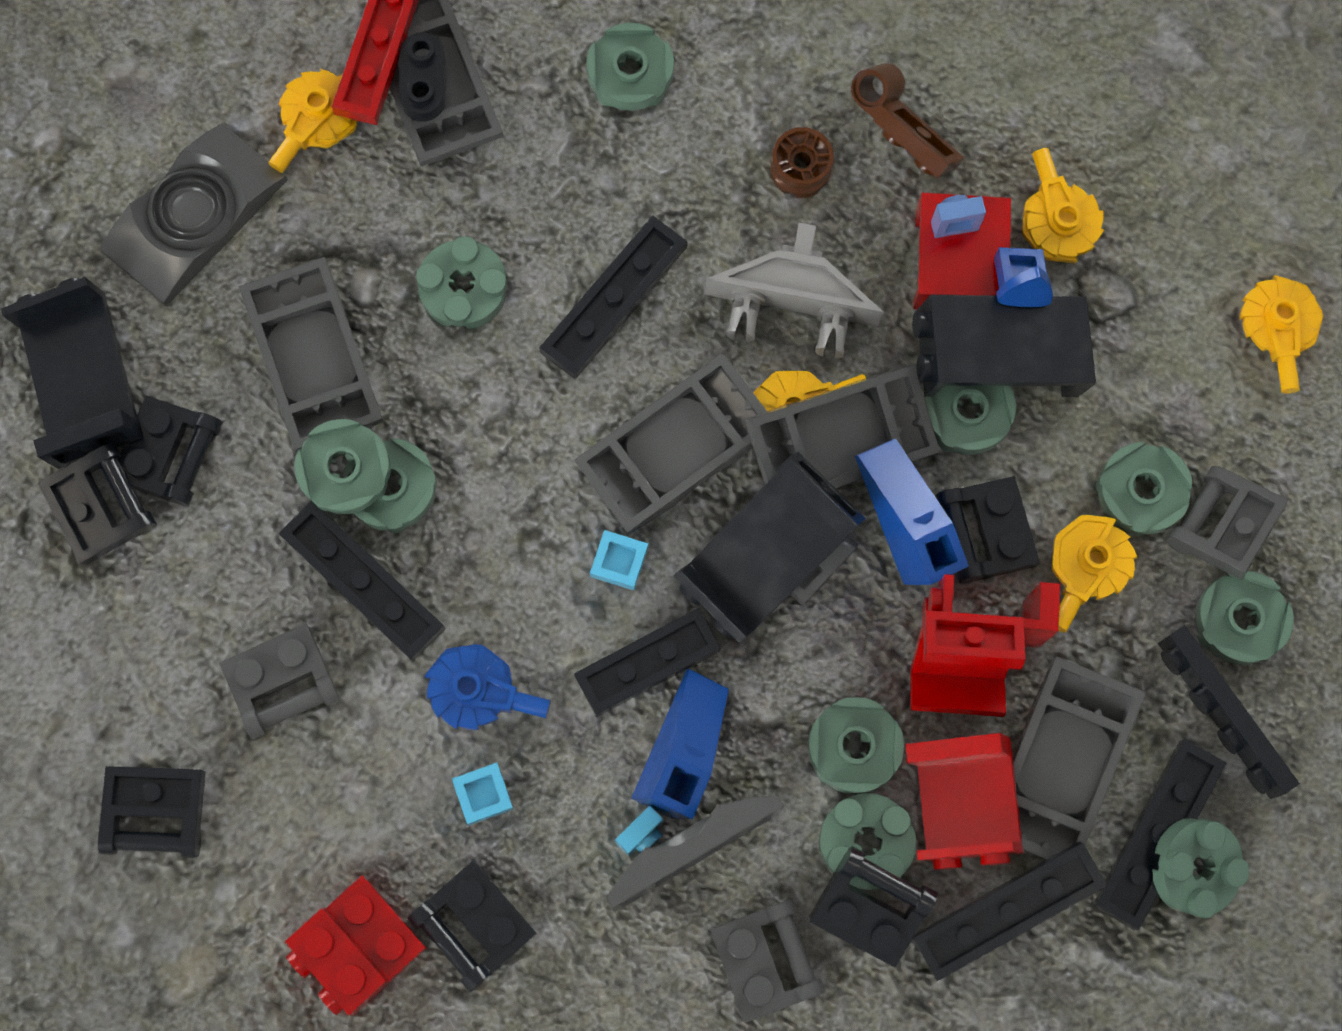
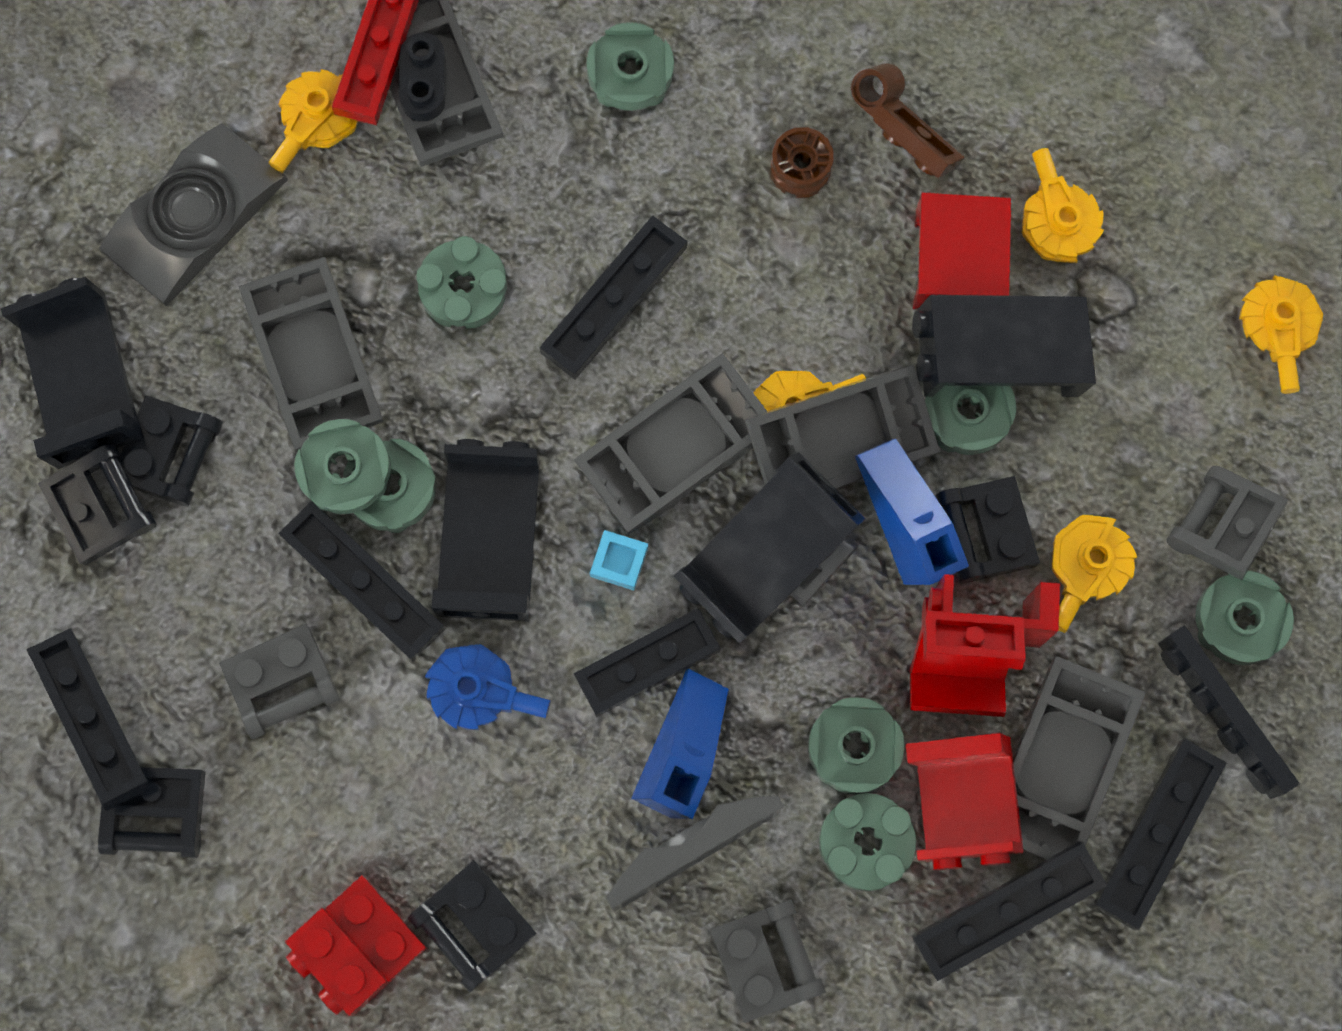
medium azure plate [452,762,514,826] -> none
medium azure plate [615,805,663,857] -> none
light grey connector [704,223,884,359] -> none
black plate [809,846,938,968] -> none
medium blue plate [931,195,986,238] -> none
blue tile [994,247,1053,307] -> none
sand green plate [1096,442,1192,536] -> none
sand green plate [1153,818,1249,919] -> none
none -> black plate [26,628,151,811]
none -> black panel [432,439,540,622]

